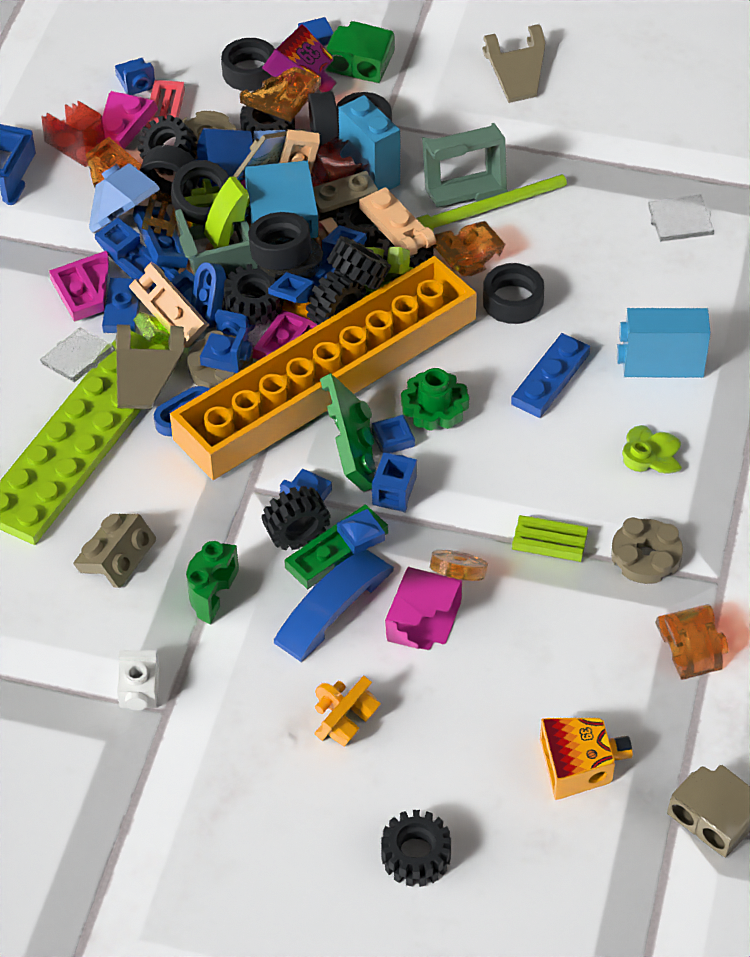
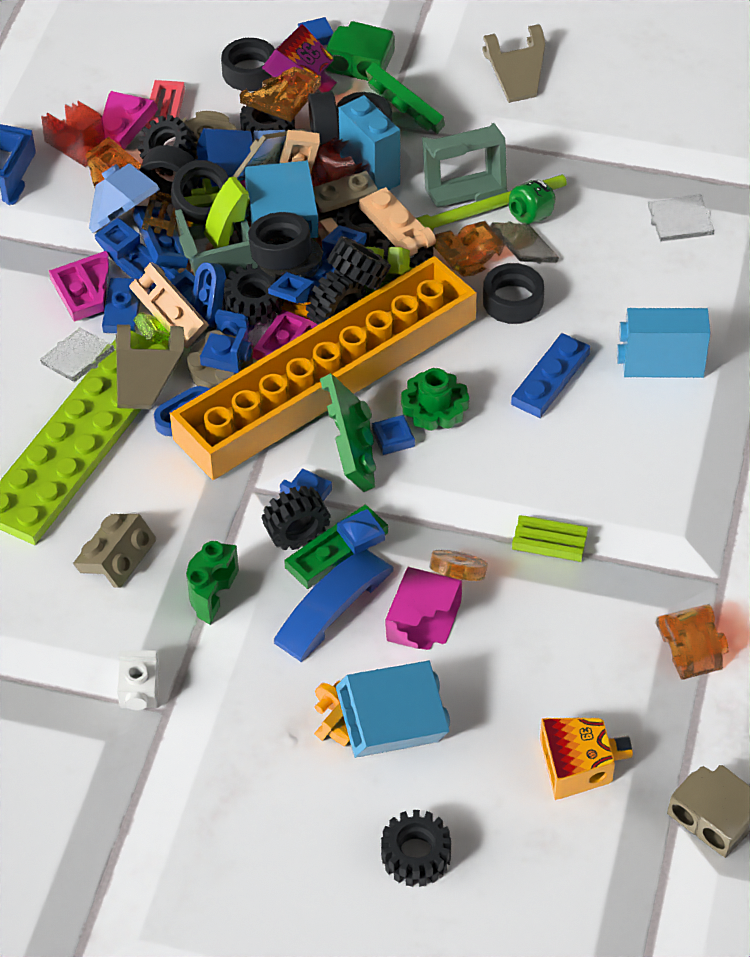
blue bracket [115,58,155,95] -> none
blue brick [372,452,417,513] -> none
dark tan plate [611,517,683,584] -> none
lime plate [622,425,682,474] -> none
none -> dark azure brick [335,660,450,758]
none -> green wing [366,62,445,134]
none -> clear smoke piece [490,221,559,264]
none -> green head [509,180,555,224]

